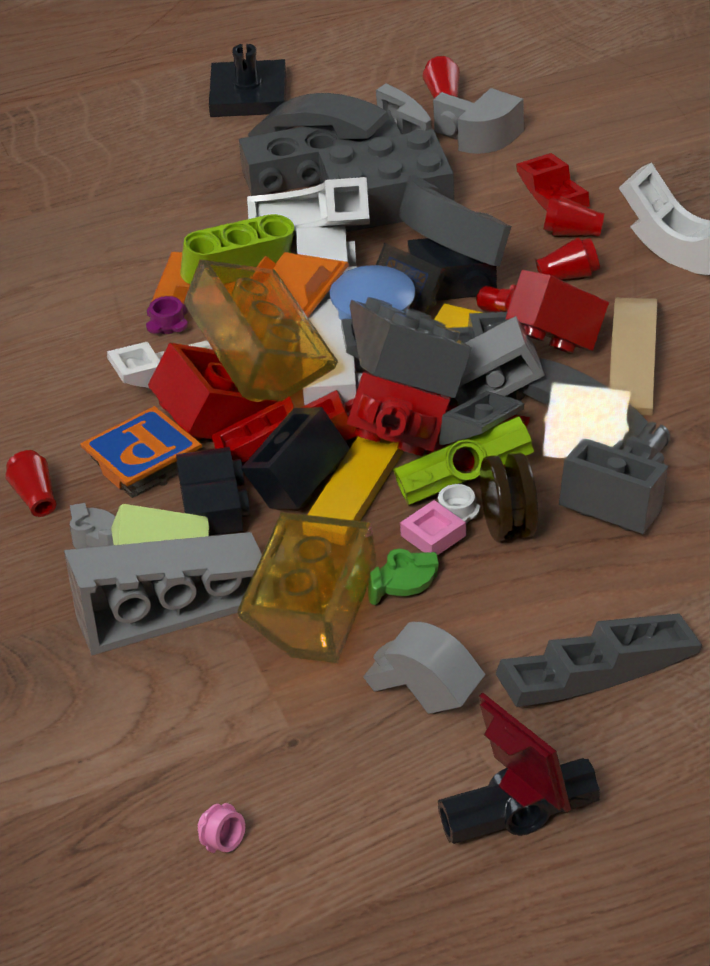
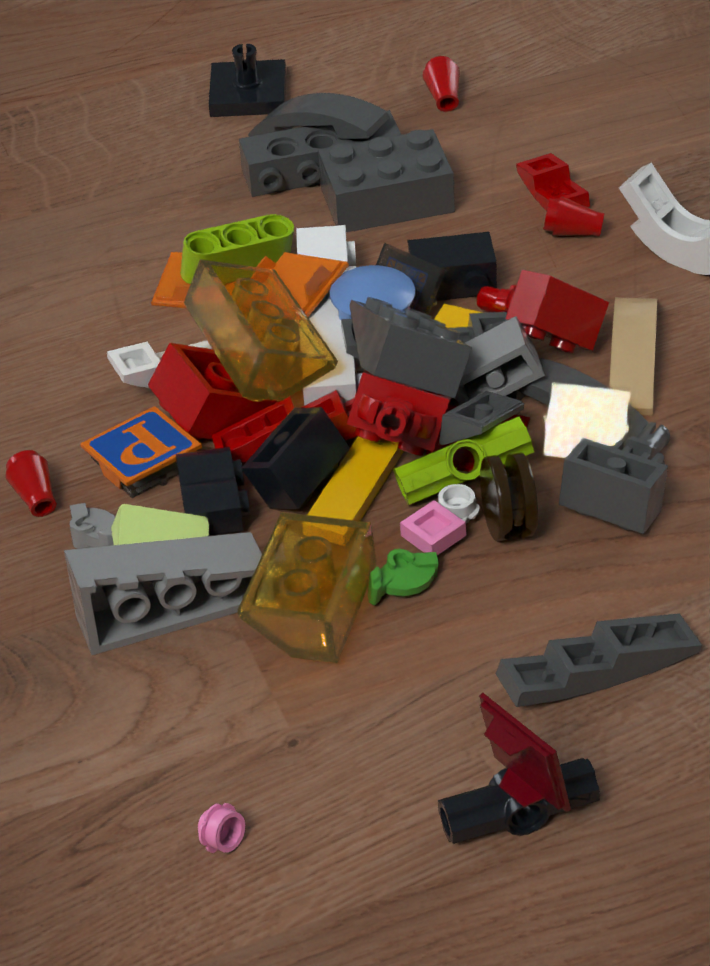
magenta plate [146,296,188,334] -> none
white arch [247,177,370,235] -> none
light grey brick [363,622,486,714] -> none
light grey slope [376,83,431,135] -> none
dark grey slope [398,175,512,267] -> none
light grey brick [433,88,524,154] -> none
red cone [536,237,600,280] -> none

